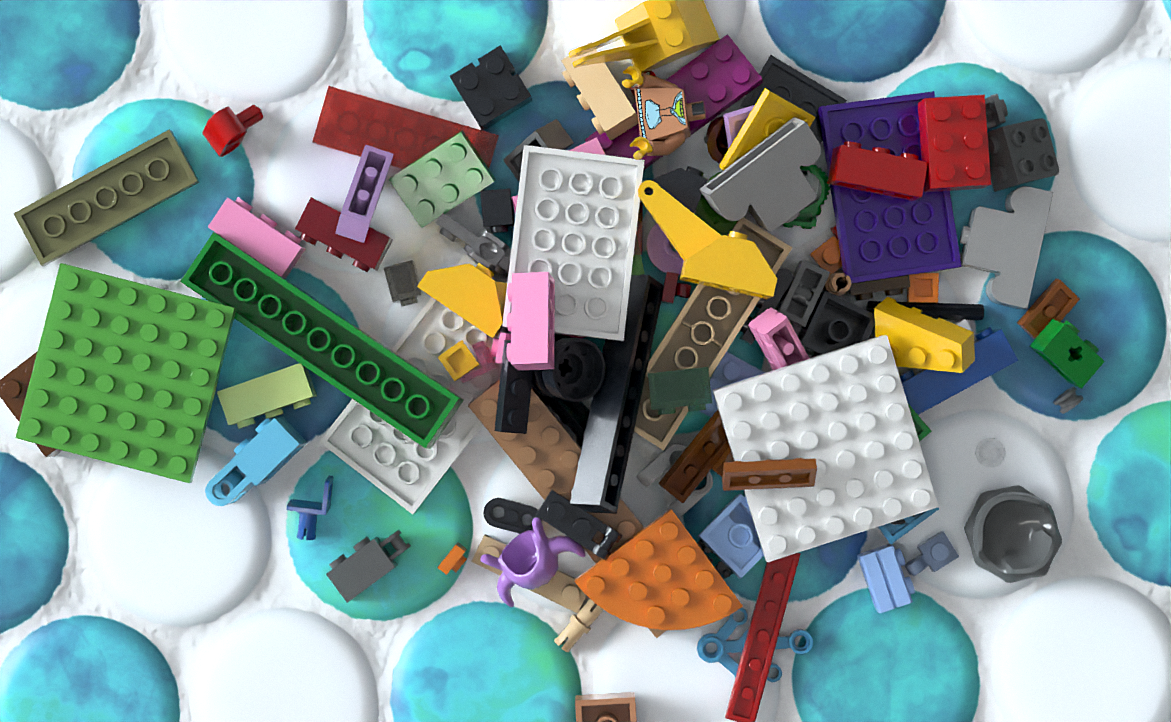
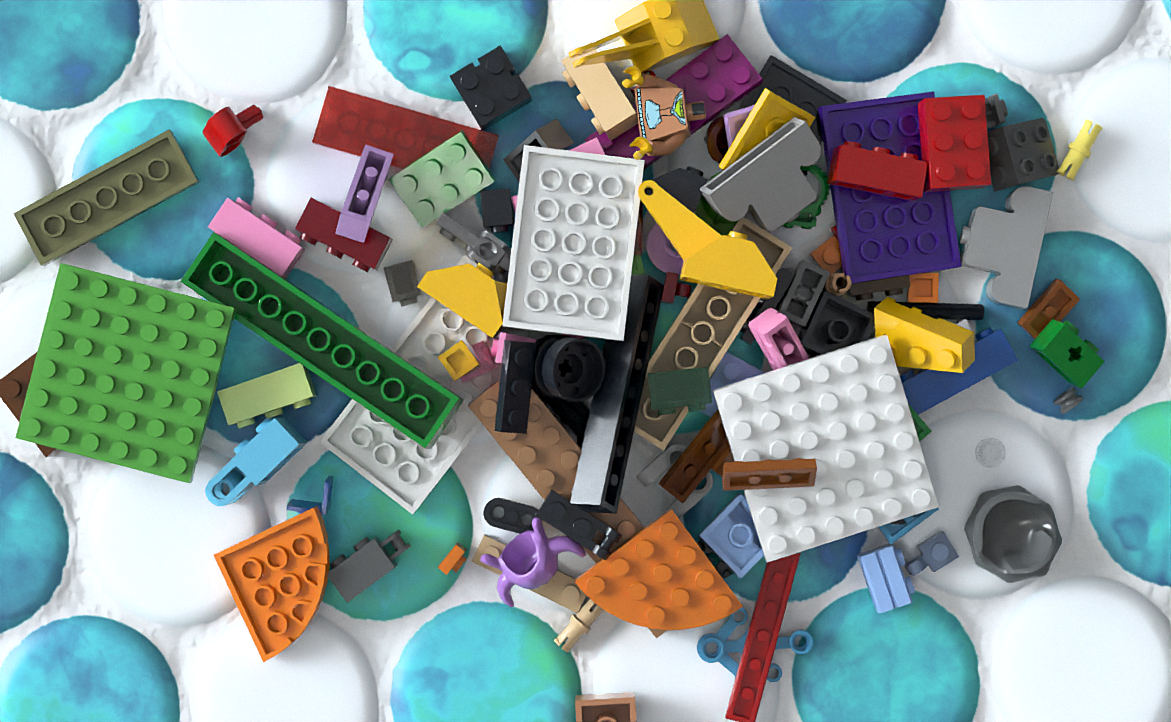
bright pink brick [507,272,555,371] -> none
none -> orange plate [213,506,330,662]
none -> light yellow pin [1056,119,1103,181]

